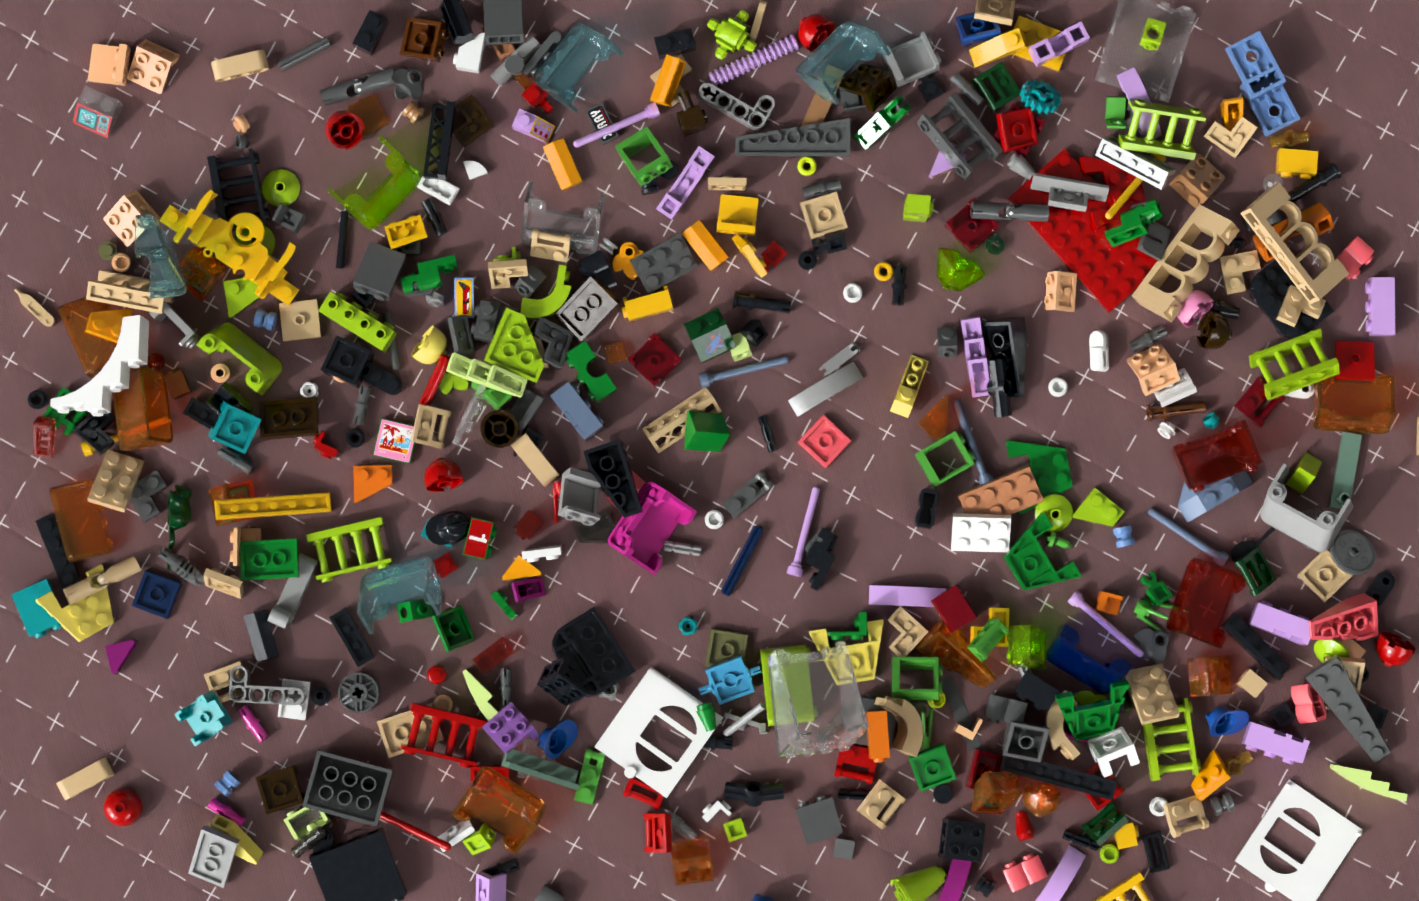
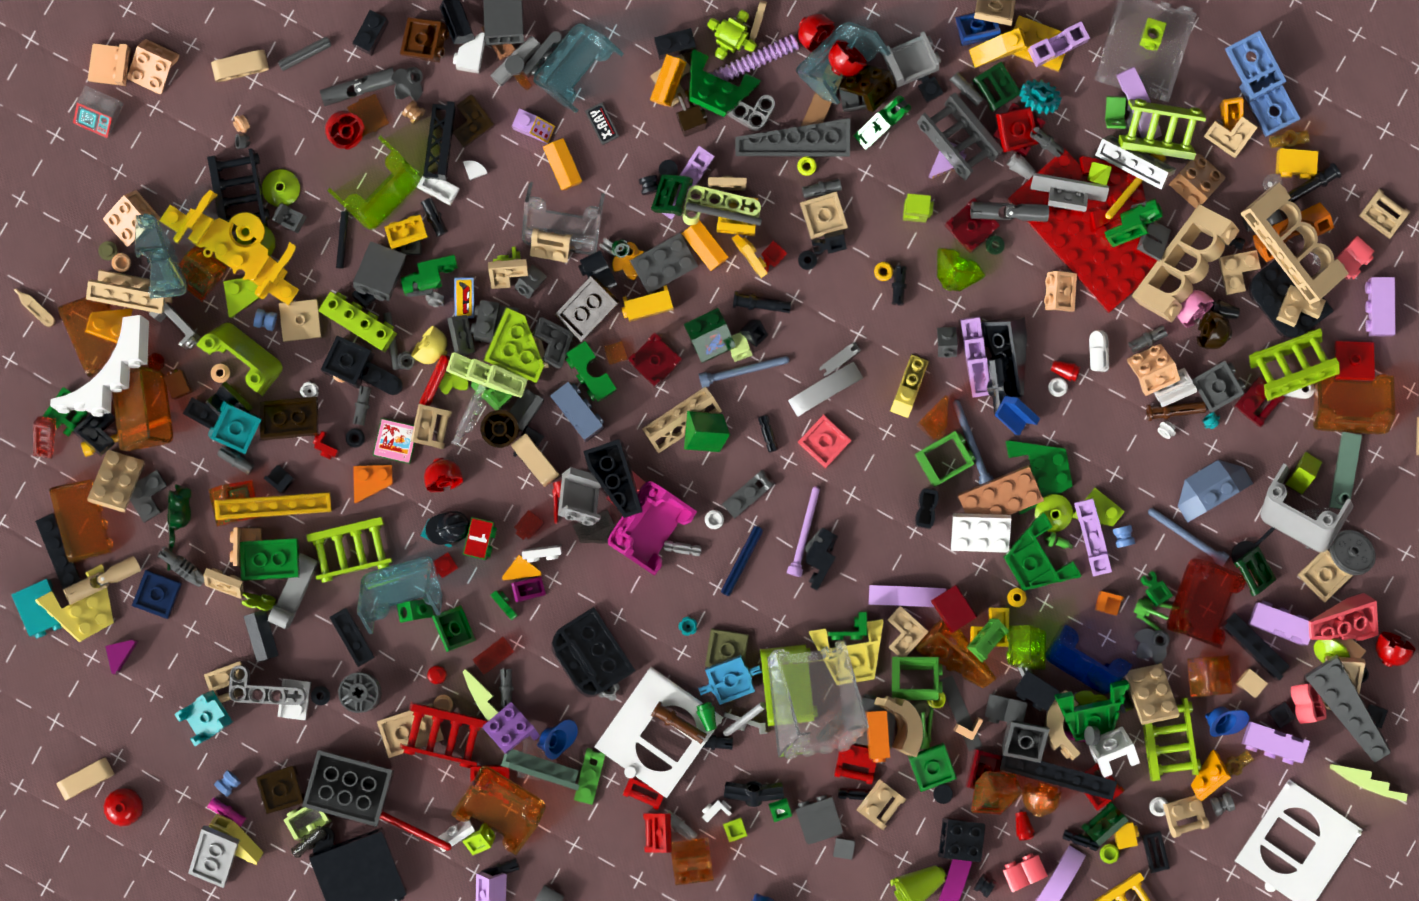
black plate [28,390,47,409] -> none
dark pink pin [237,705,269,743] -> none
lime arch [520,265,572,320] -> none
red plate [521,82,554,115] -> none
black bracket [537,655,588,706] -> none
lavender piece [573,102,660,147] -> none
bright green window [615,126,673,187] -> none
white plate [843,283,862,303] -> none
lavender piece [1067,590,1144,657] -> none
clear red windscreen [1171,420,1263,493] -> none
black plate [1365,572,1395,607] -> none
none -> lime plate [242,592,276,611]
none -> black panel [264,465,295,494]
none -> dark grey plate [397,351,415,370]
none -> dark green plate [611,239,630,258]
none -> reddish brown pin [650,701,707,744]
none -> dark green plate [651,175,693,216]
none -> yellowish green beam [683,185,761,225]
none -> dark grey bar [686,202,762,226]
none -> green wing [689,49,761,117]
none -> green tile [768,798,792,822]
none -> red cylinder [828,39,867,76]
none -> blue panel [995,396,1040,435]
none -> yellow plate [1007,588,1027,607]
none -> dark grey pin [1030,127,1064,157]
none -> red cone [1051,360,1081,382]
none -> lavender slope [1074,498,1112,576]
none -> dark grey tile [1084,726,1100,745]
none -> lime slope [1087,162,1112,185]
none -> dark grey plate [1192,361,1246,413]
none -> tan plate [1359,189,1410,239]

